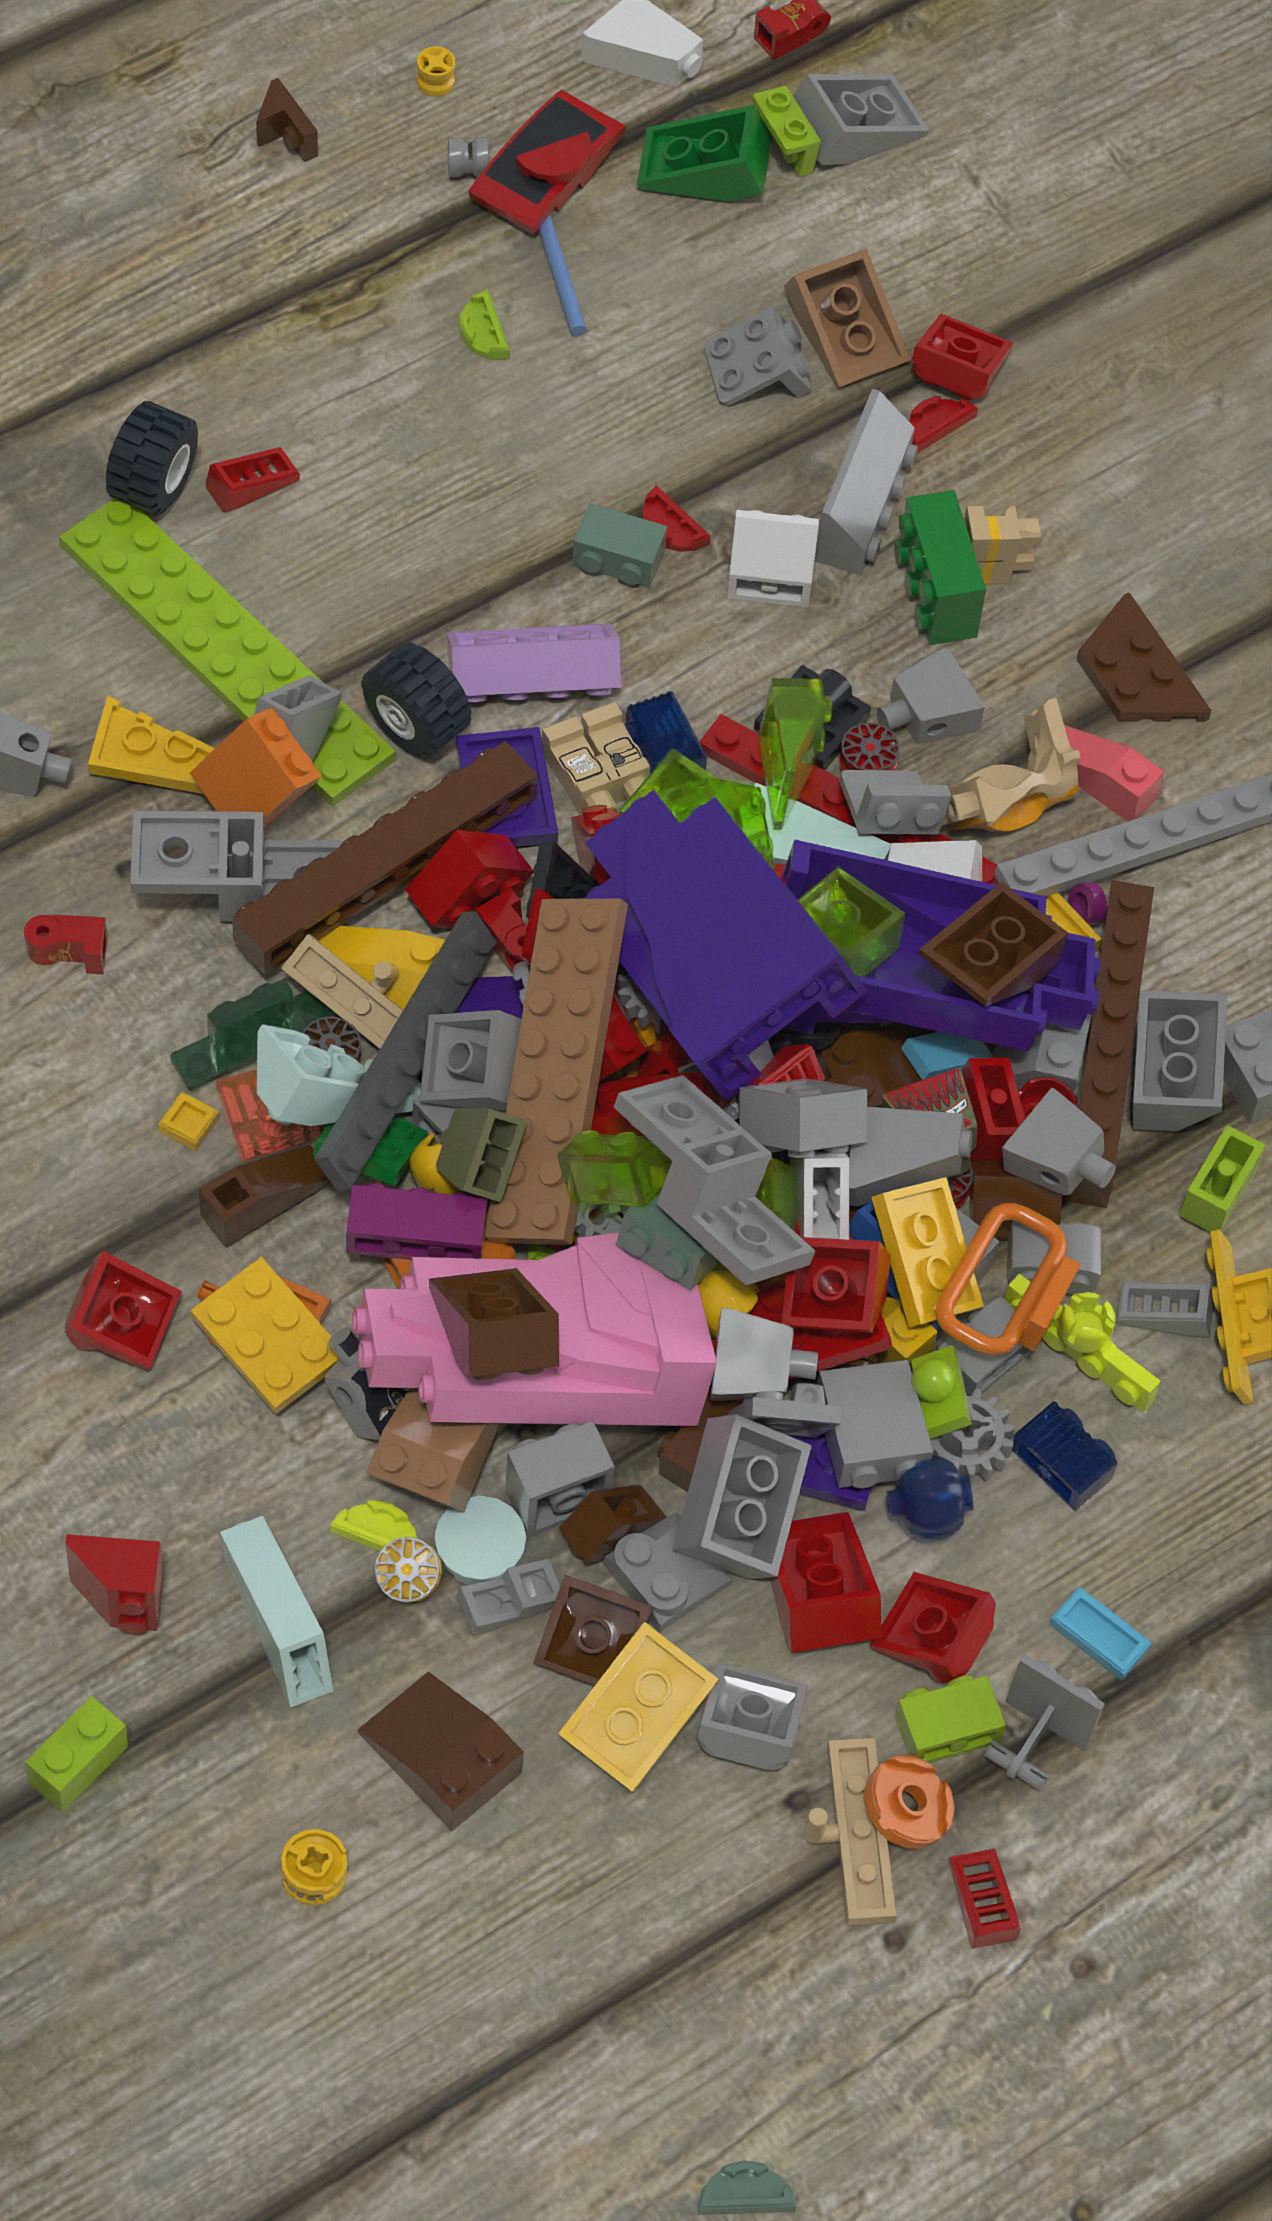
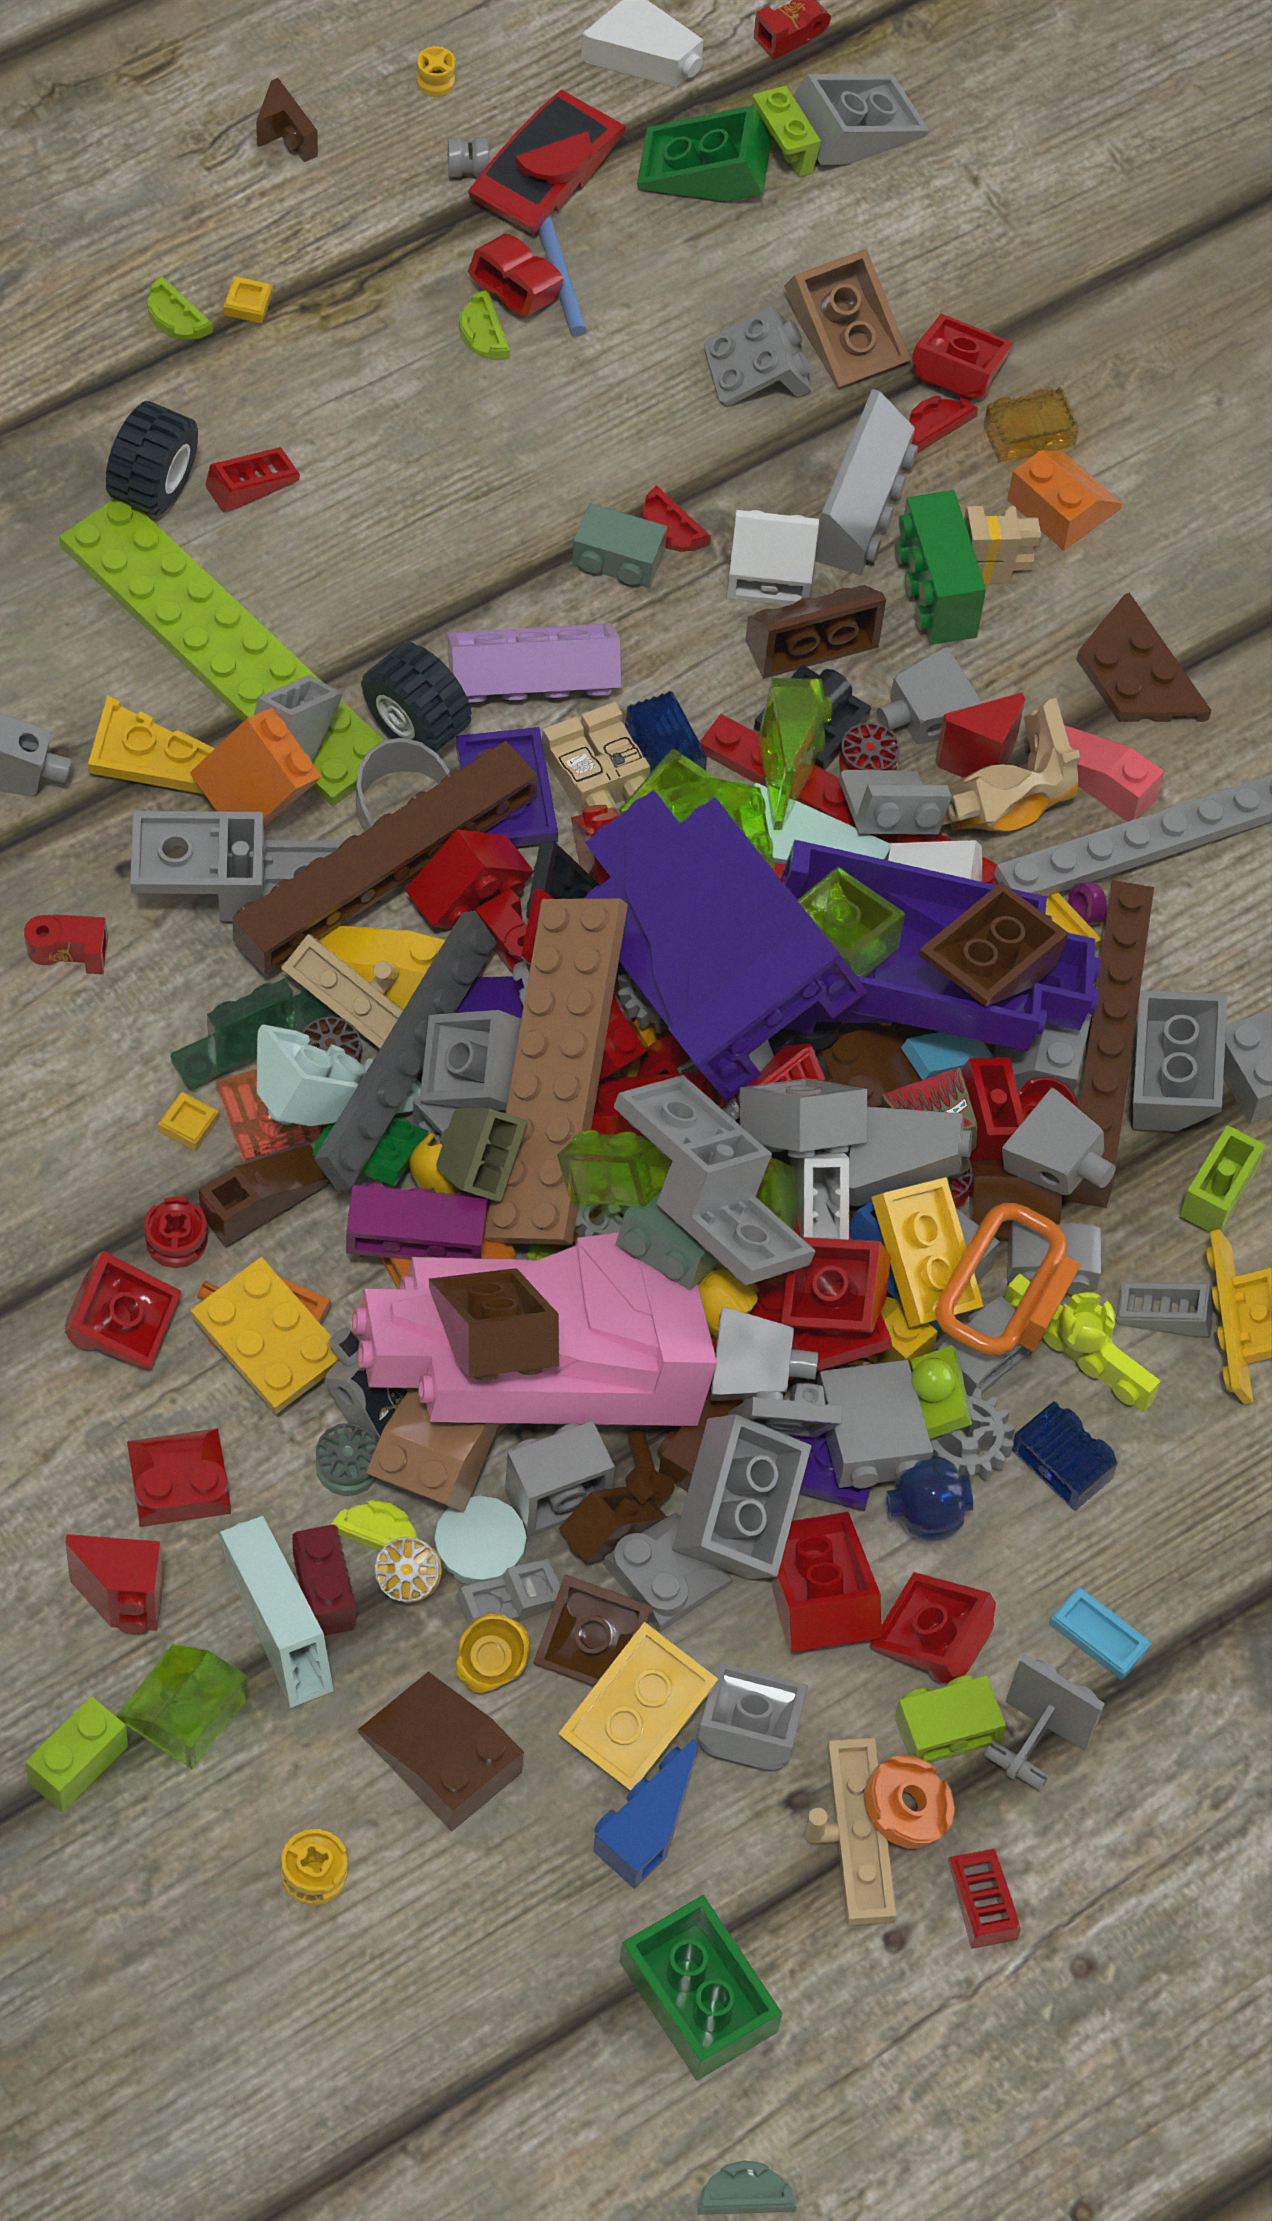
none -> clear neon green slope [116,1644,248,1769]
none -> red slope [127,1428,231,1527]
none -> red wheel [144,1196,208,1268]
none -> lime tile [147,275,213,340]
none -> yellow tile [223,276,273,324]
none -> dark red brick [292,1524,356,1636]
none -> sand green wheel [316,1423,378,1496]
none -> light grey piece [356,738,450,832]
none -> yellow hair [456,1612,531,1693]
none -> red brick [468,234,564,316]
none -> blue slope [593,1739,698,1889]
none -> green brick [619,1894,782,2081]
none -> reddish brown bar [625,1430,675,1508]
none -> reddish brown slope [745,585,886,679]
none -> red slope [935,693,1025,778]
none -> clear yellow brick [983,387,1079,463]
none -> orange slope [1007,450,1122,551]

